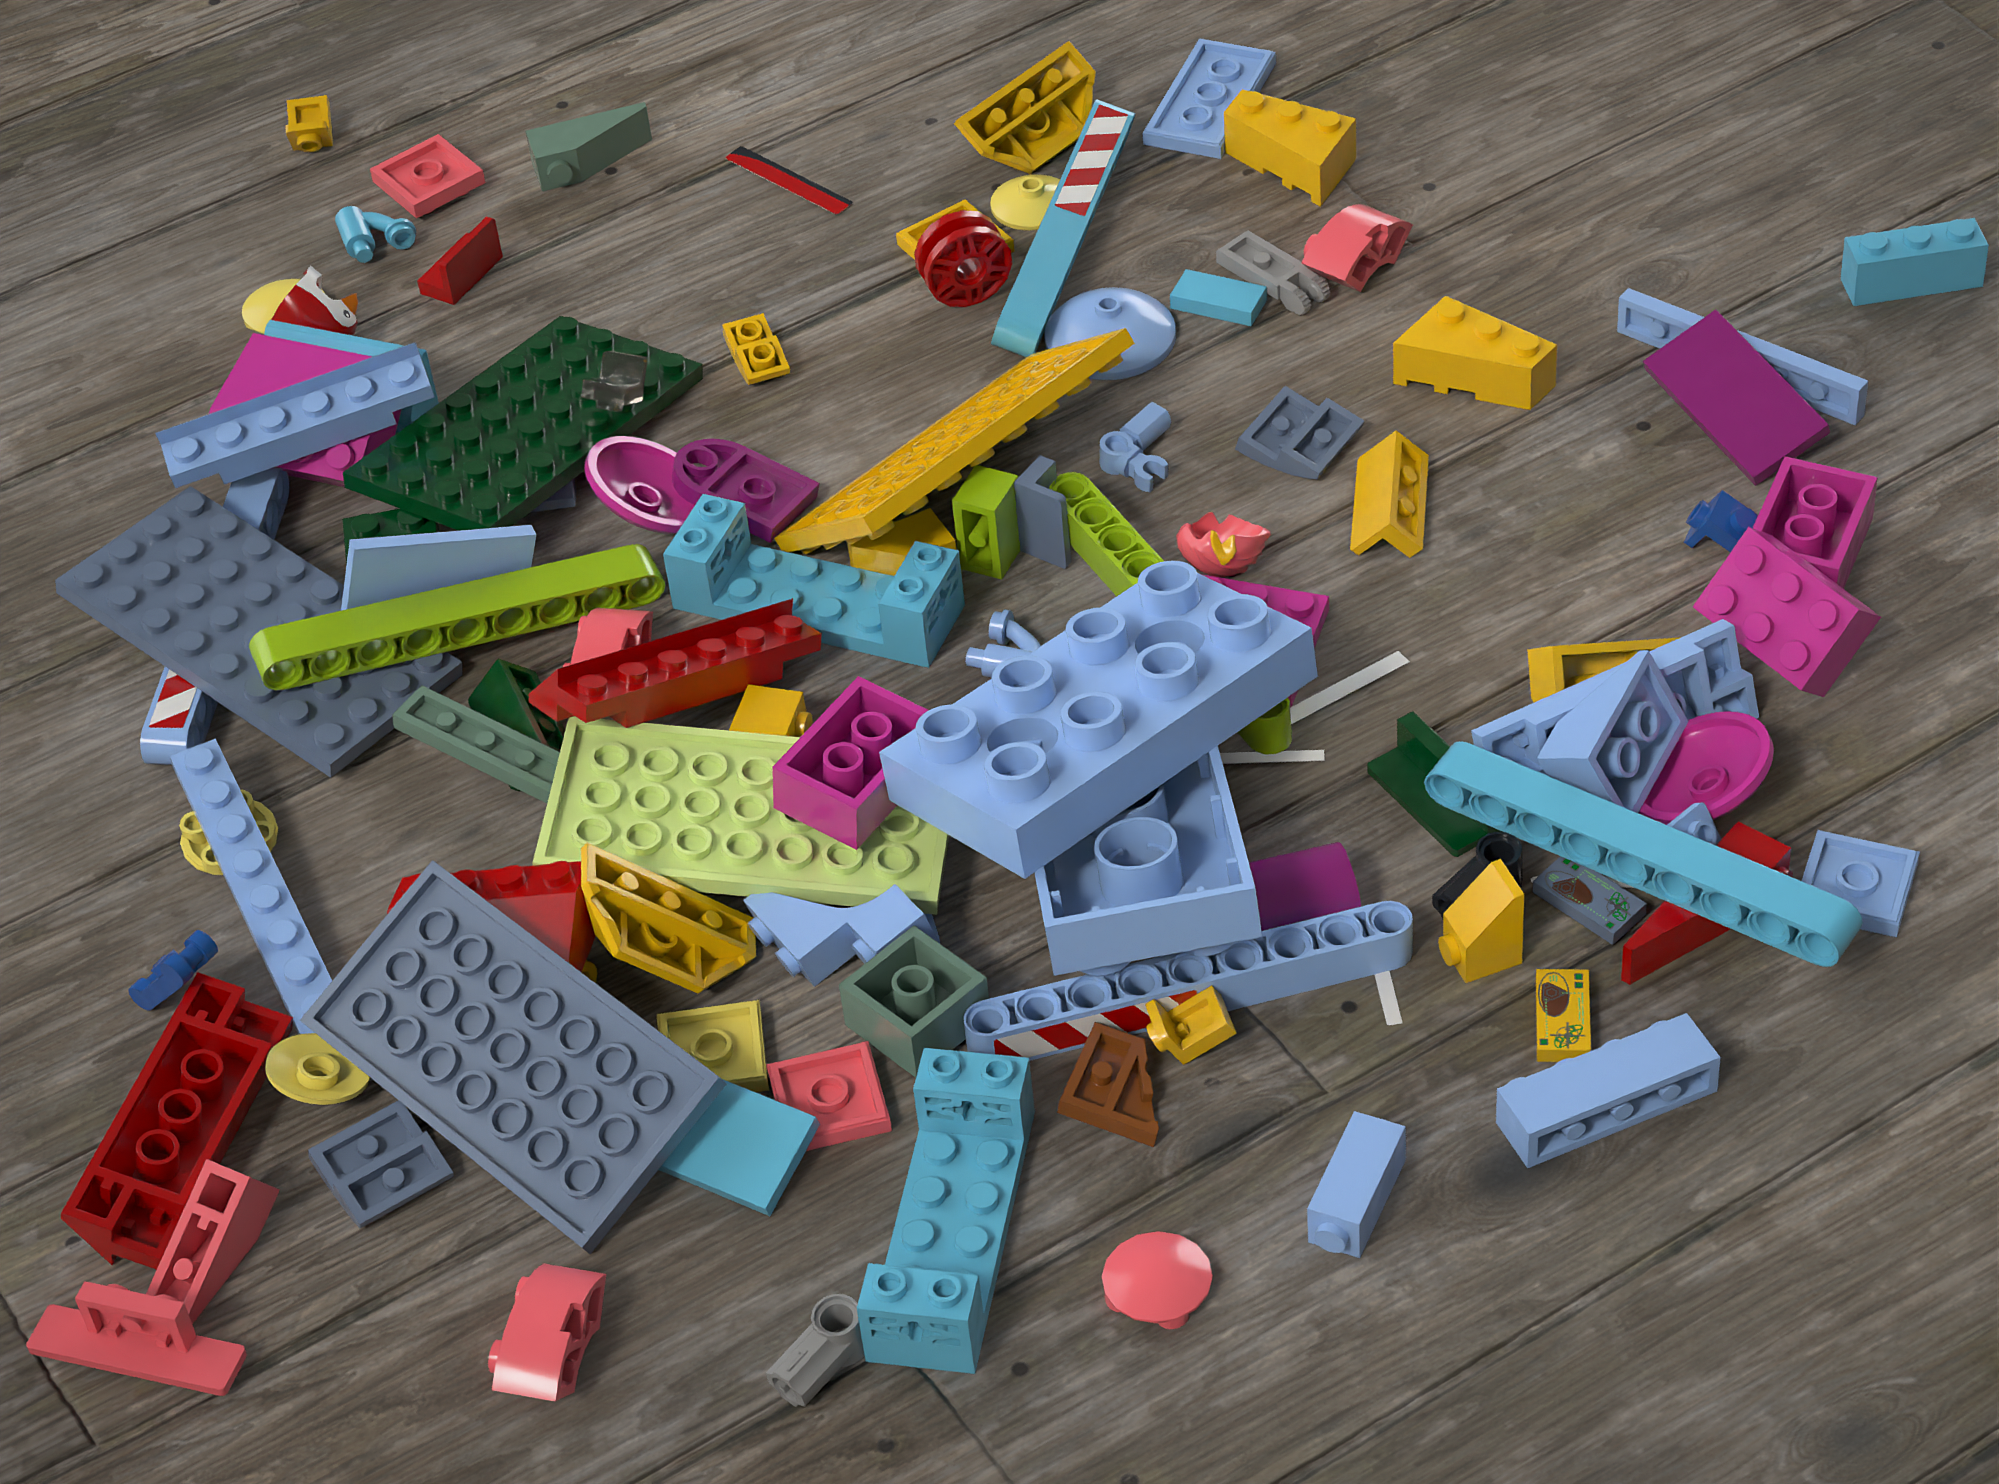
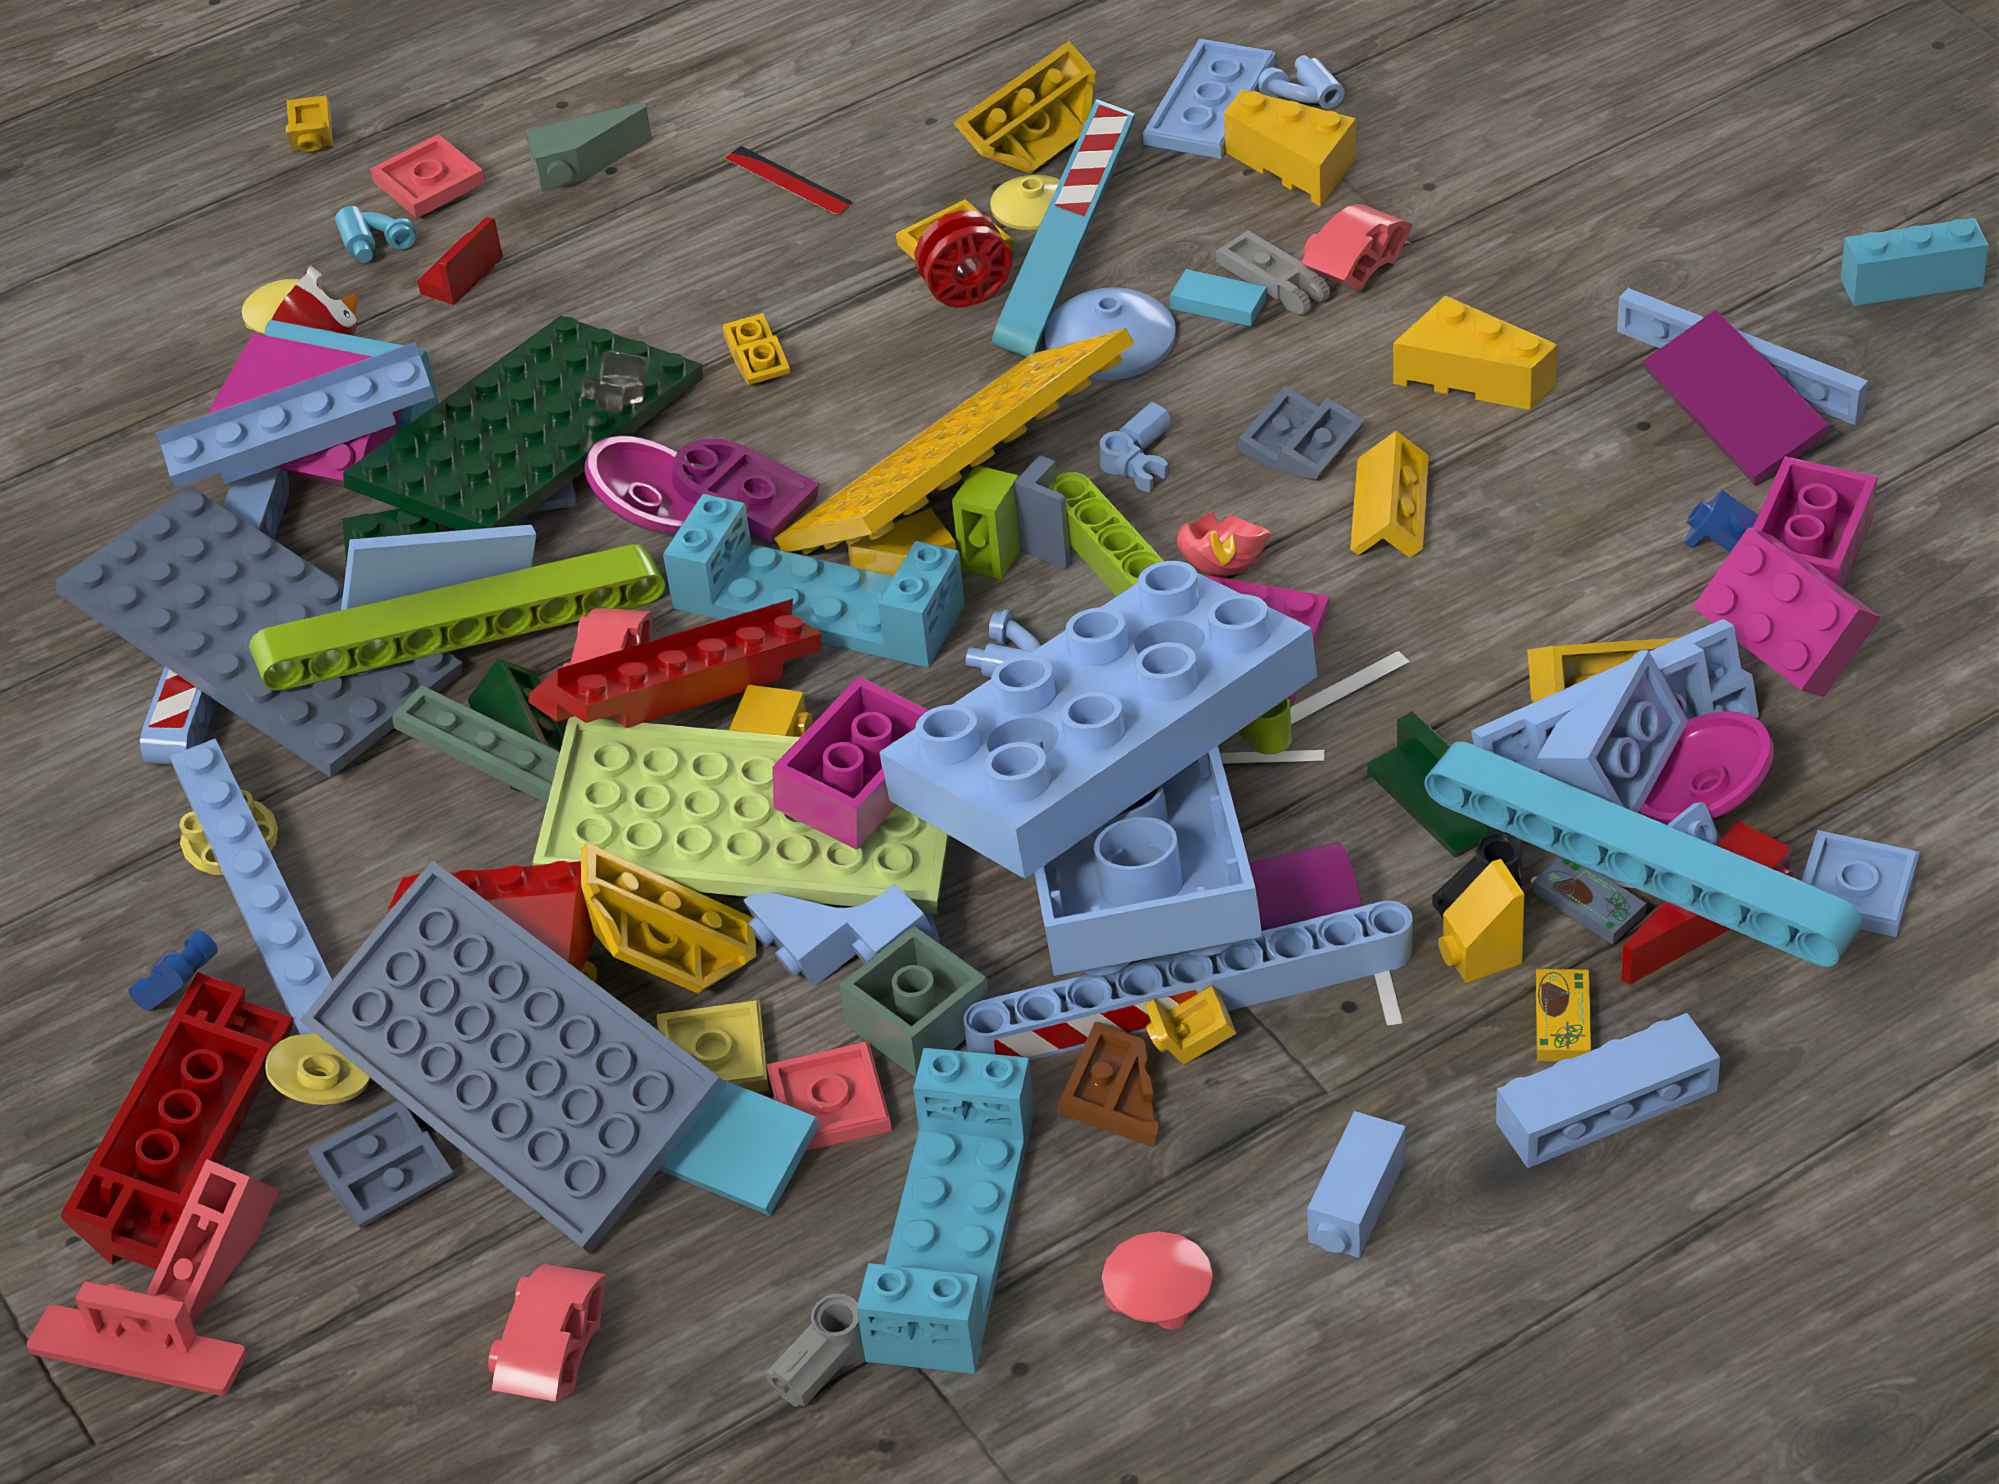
none -> light blue plant [1258,55,1345,109]

